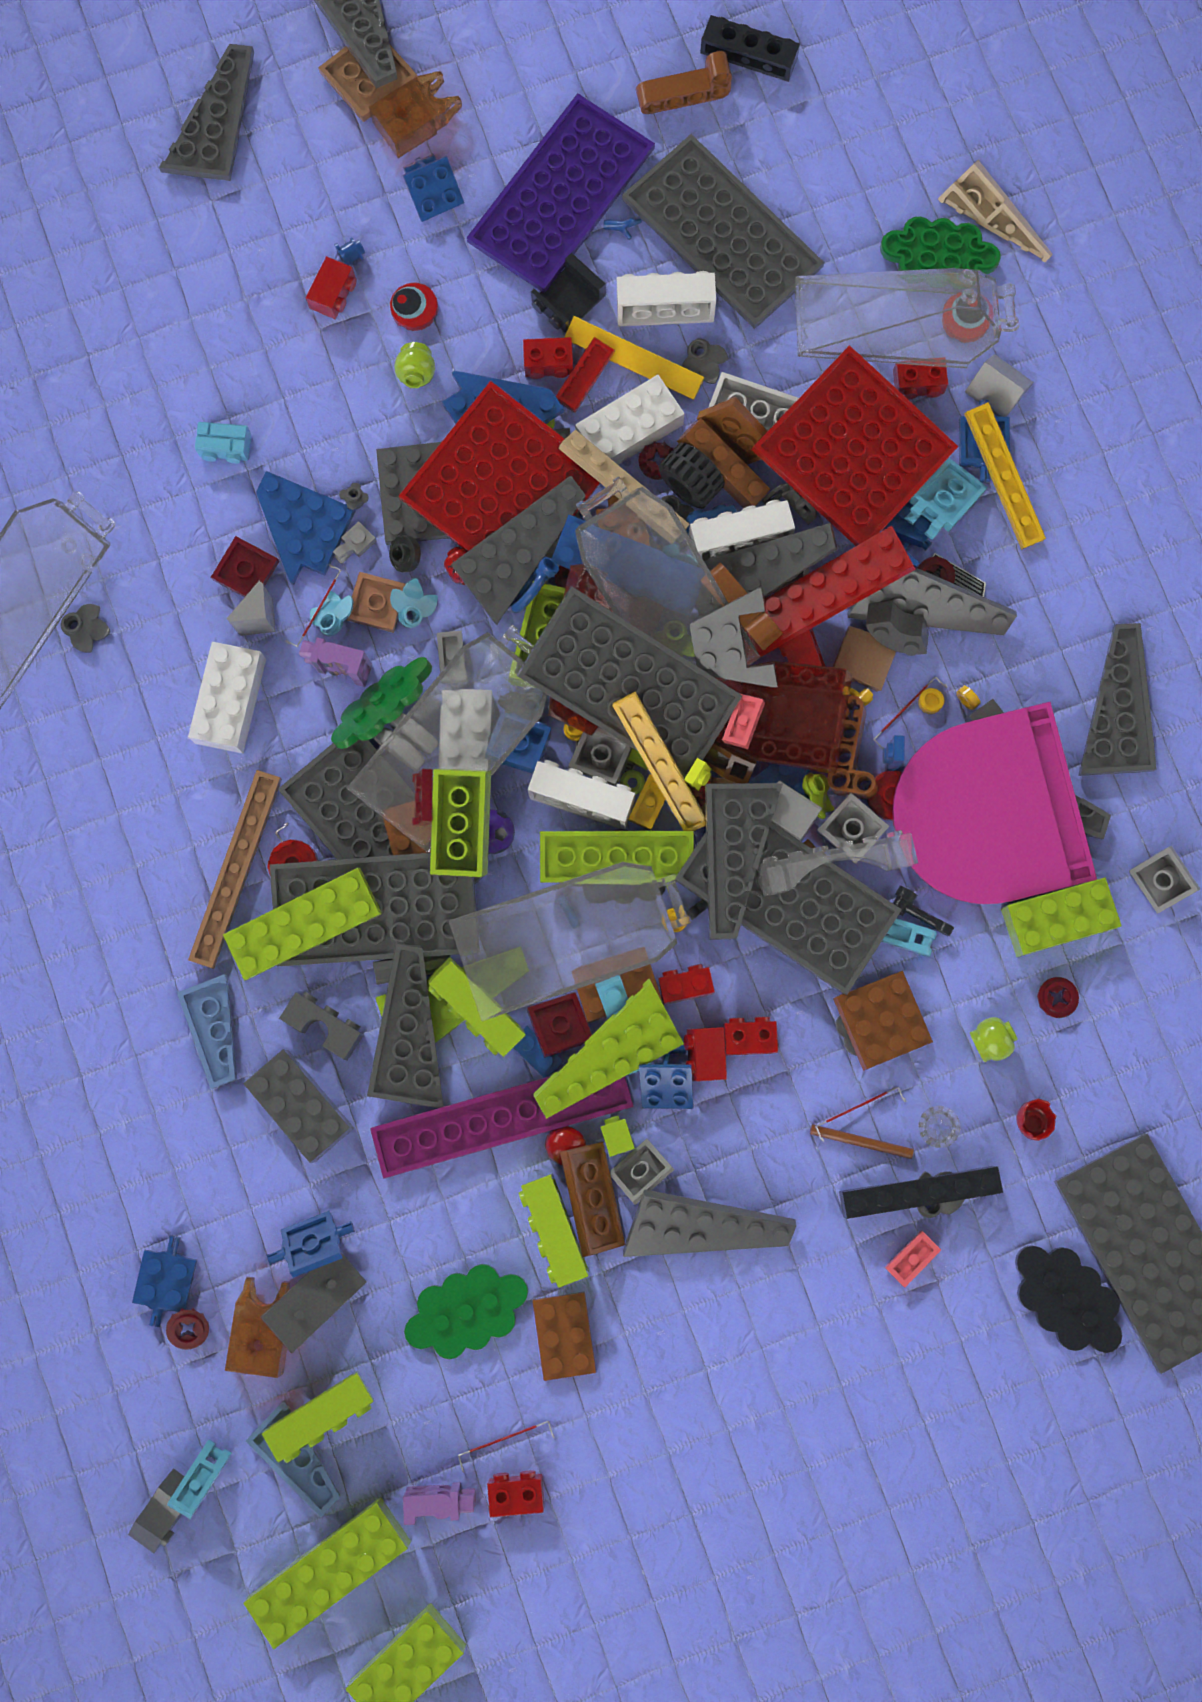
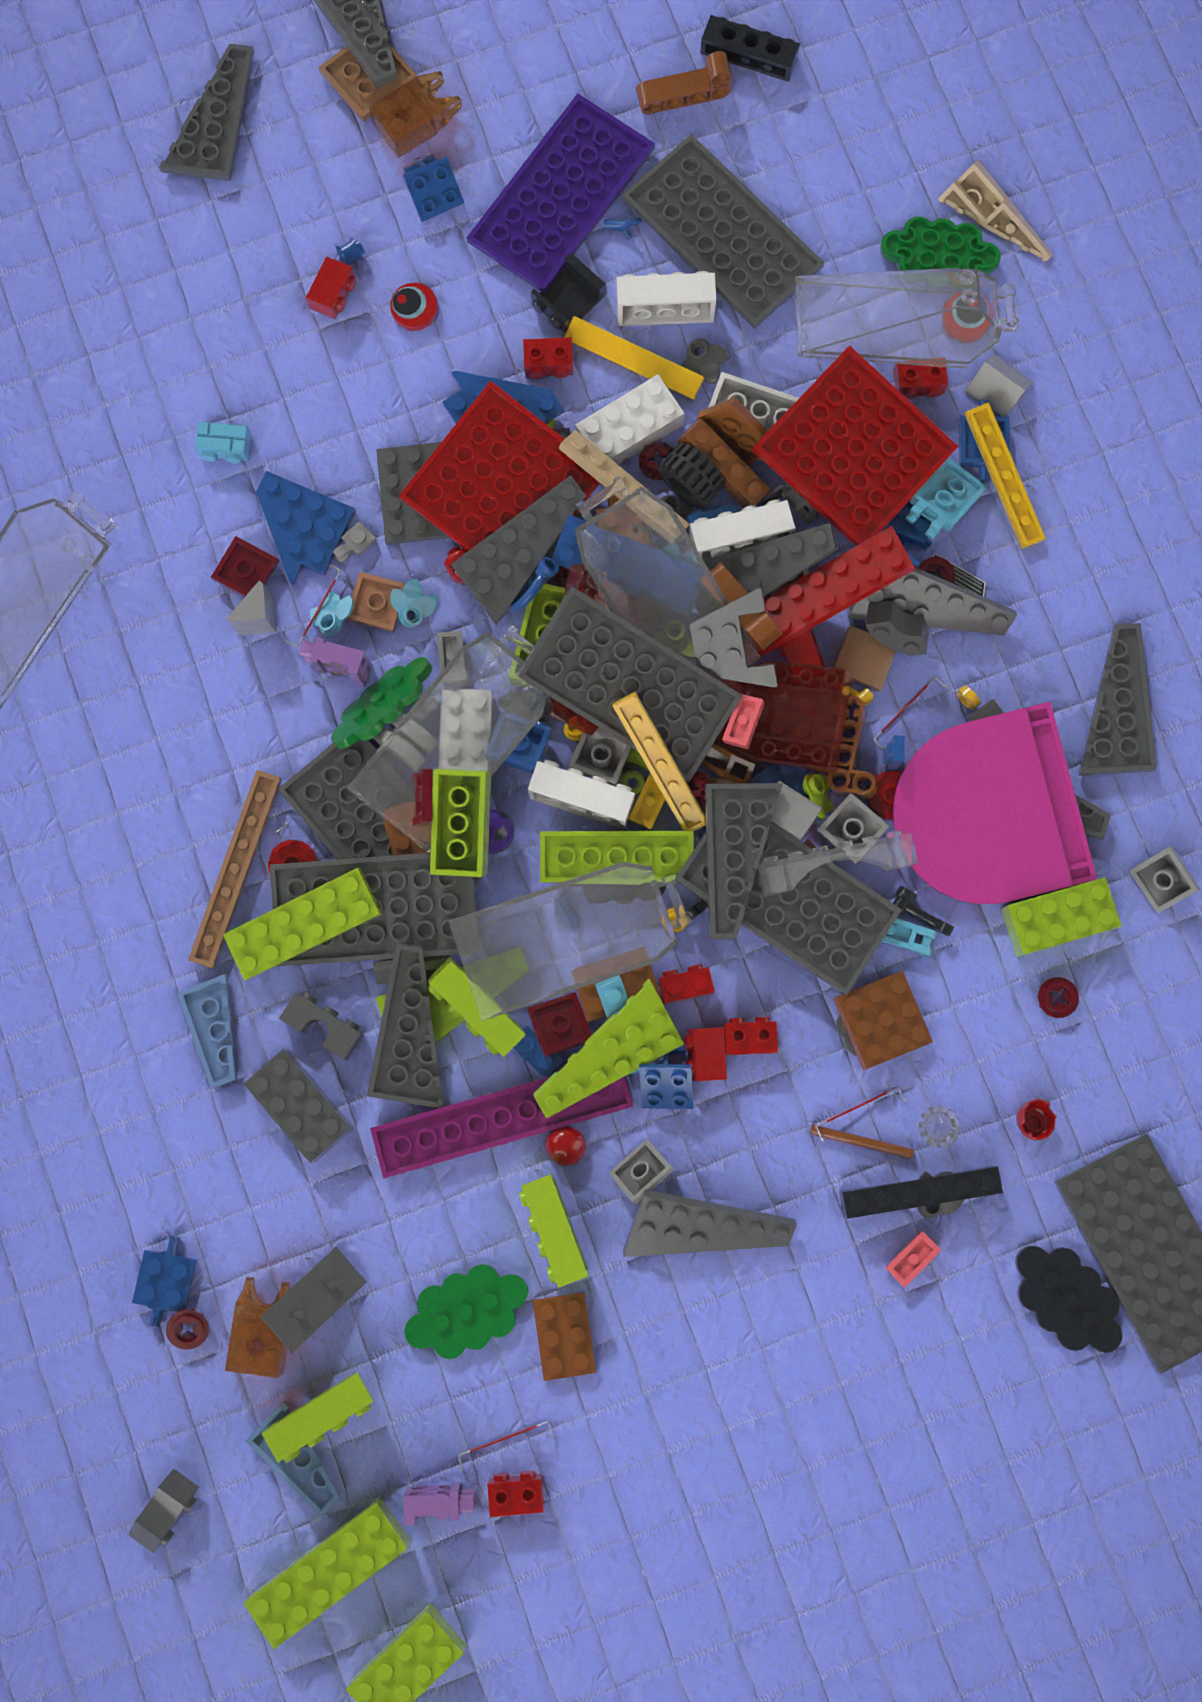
dark grey plate [61,604,110,653] -> none
medium azure plate [167,1440,232,1519] -> none
white brick [188,642,266,753] -> none
blue plate [267,1211,355,1278] -> none
dark grey plate [339,483,369,510] -> none
pearl dark grey plate [389,535,421,572] -> none
lime piece [394,342,435,388] -> none
red plate [556,337,615,413] -> none
dark orange tile [560,1142,625,1257] -> none
lime brick [601,1115,635,1157] -> none
neon yellow plate [684,758,712,791] -> none
yellow tile [918,688,944,714] -> none
lime piece [970,1017,1018,1062] -> none

